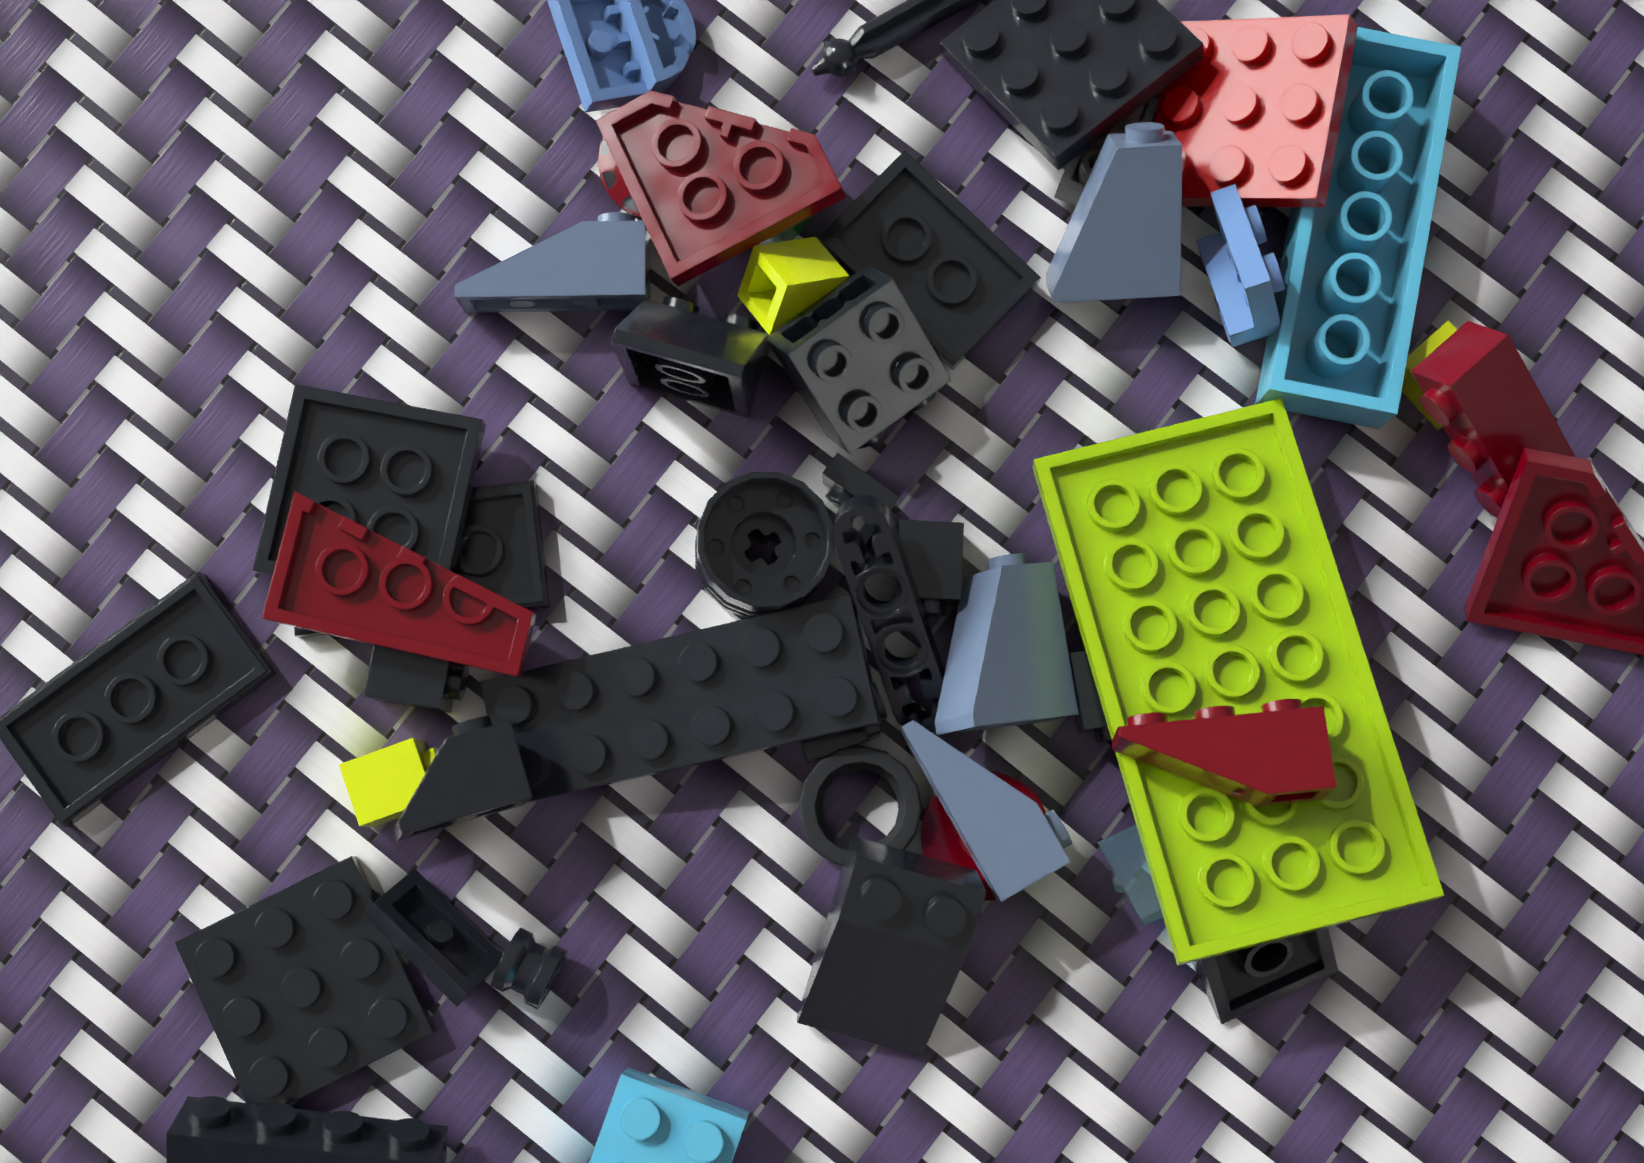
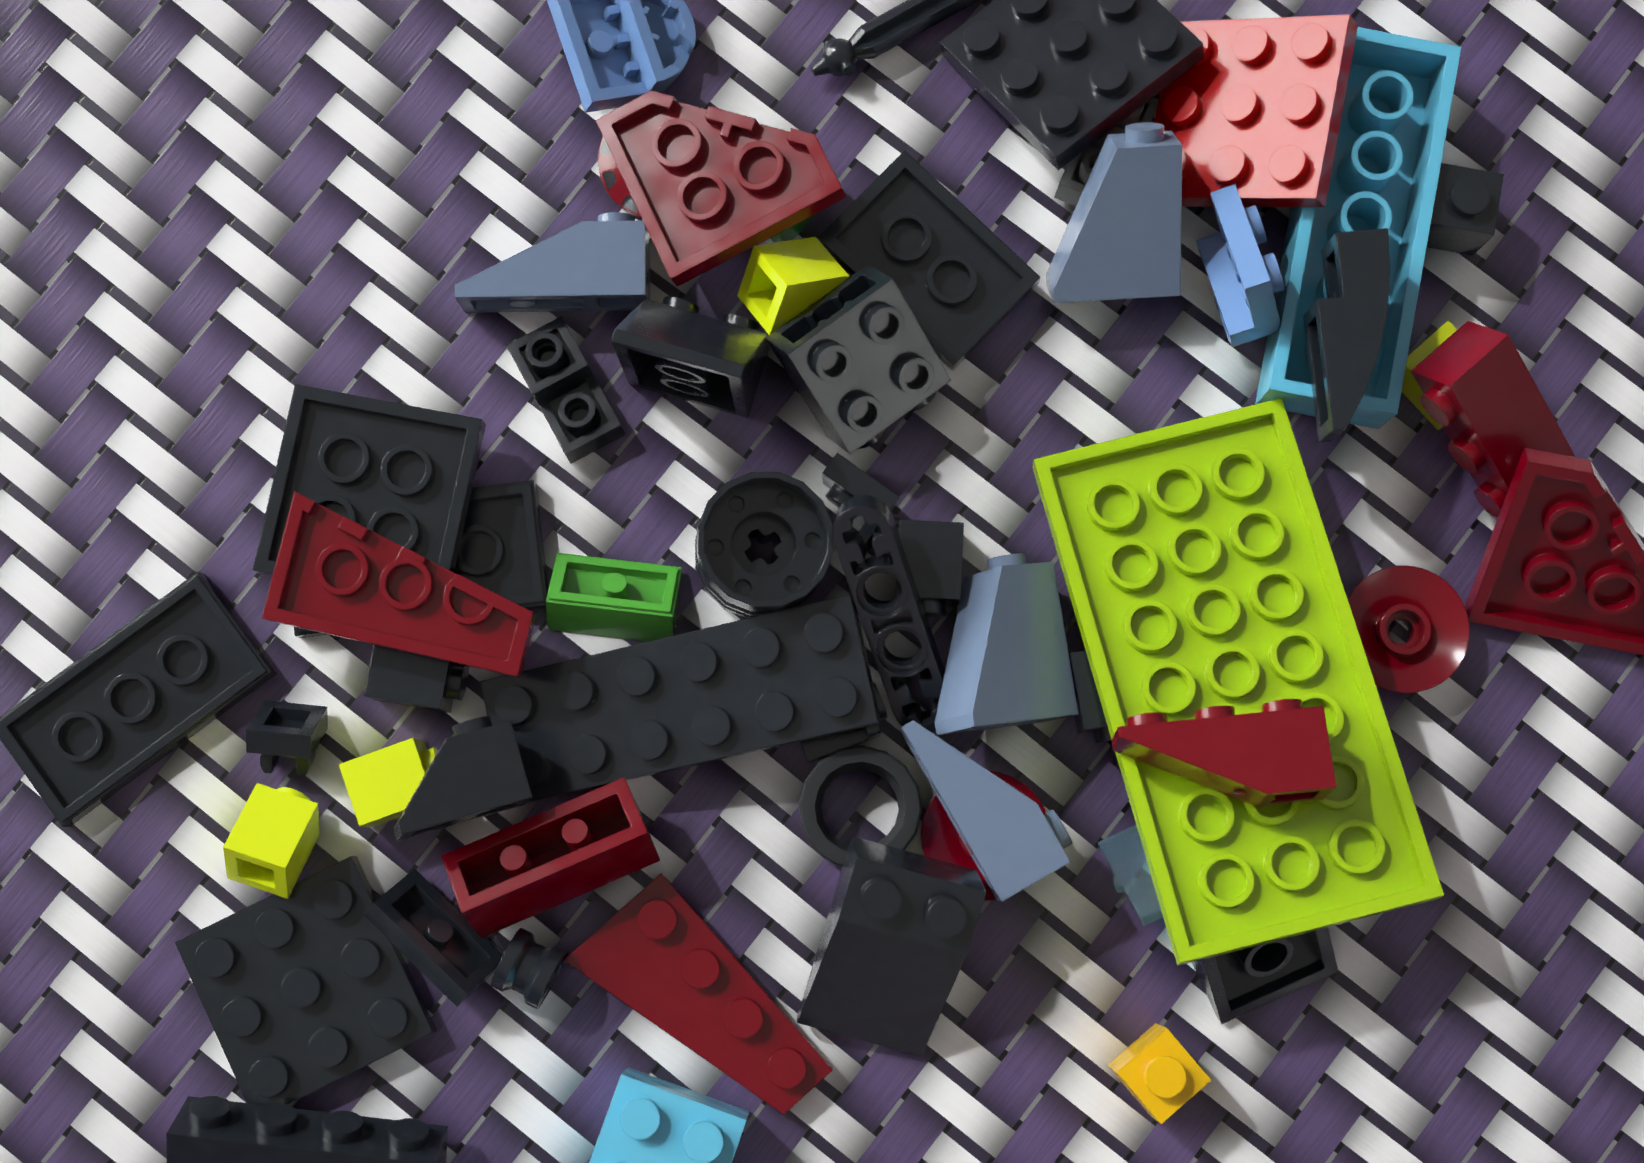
none -> neon yellow brick [223,783,320,899]
none -> black tile [246,700,328,777]
none -> dark red brick [441,777,661,938]
none -> black slope [506,316,626,464]
none -> bright green slope [546,553,682,642]
none -> dark red wing [564,873,833,1114]
none -> yellow brick [1107,1023,1211,1124]
none -> black slope [1303,228,1390,442]
none -> dark red dish [1347,565,1470,694]
none -> black brick [1427,163,1504,256]

